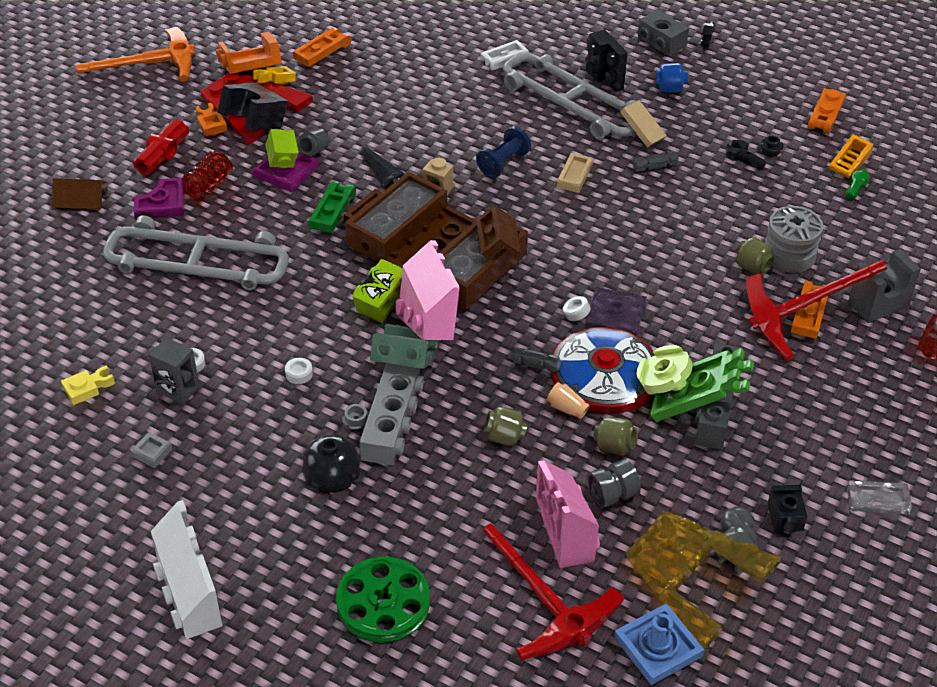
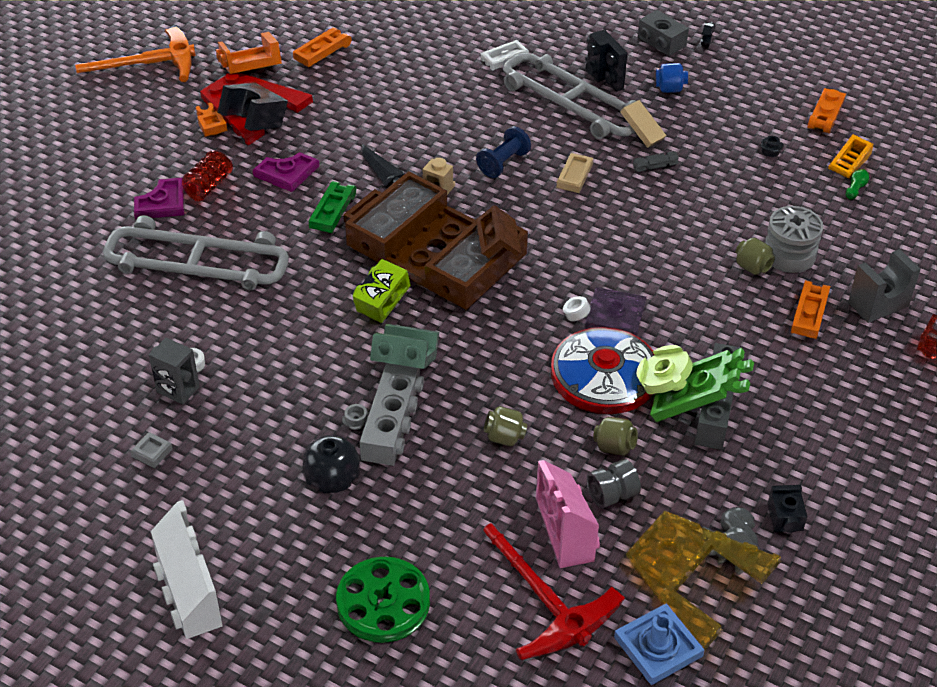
reddish brown panel [52,178,108,210] -> none
light yellow plate [61,366,115,405] -> none
red piece [133,119,189,176] -> none
yellow plate [253,66,296,85] -> none
lime brick [265,129,299,168] -> none
white tile [285,358,313,384] -> none
dark grey brick [298,128,329,156] -> none
bright pink wedge [395,240,459,340] -> none
dark grey axle [510,347,562,372] -> none
light nougat cone [546,382,590,419] -> none
black bar [725,140,766,169] -> none
red piece [746,260,887,362] -> none
clear plate [847,481,912,514] -> none

